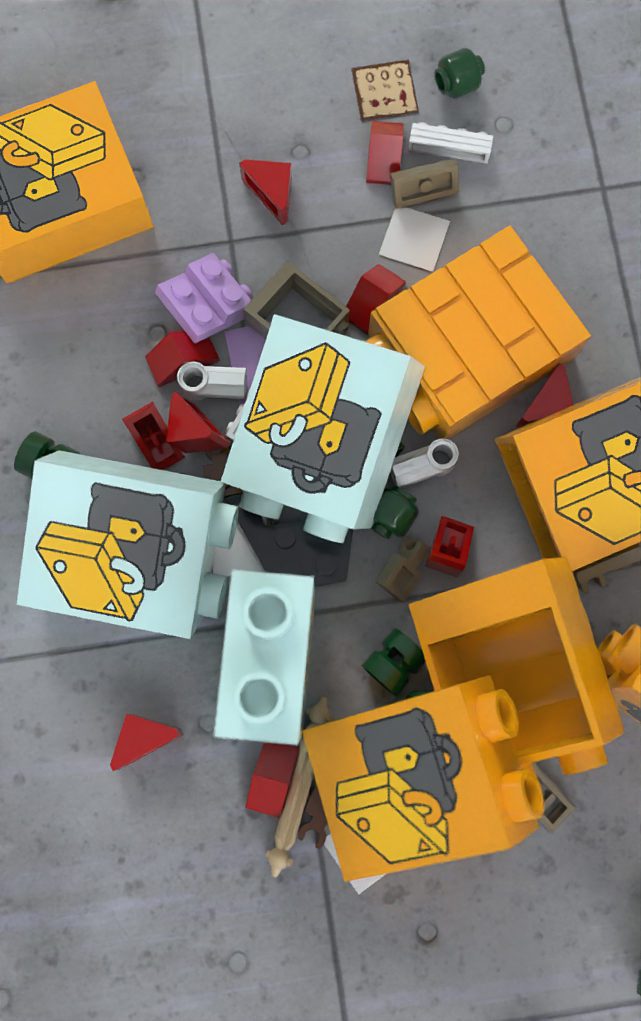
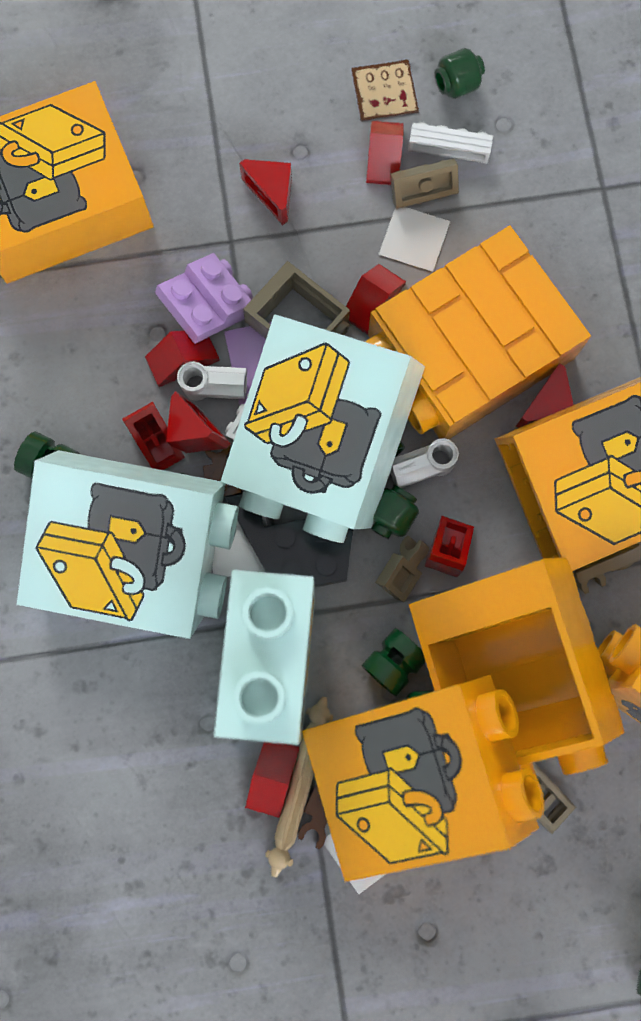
red slope [110,714,183,771] -> none

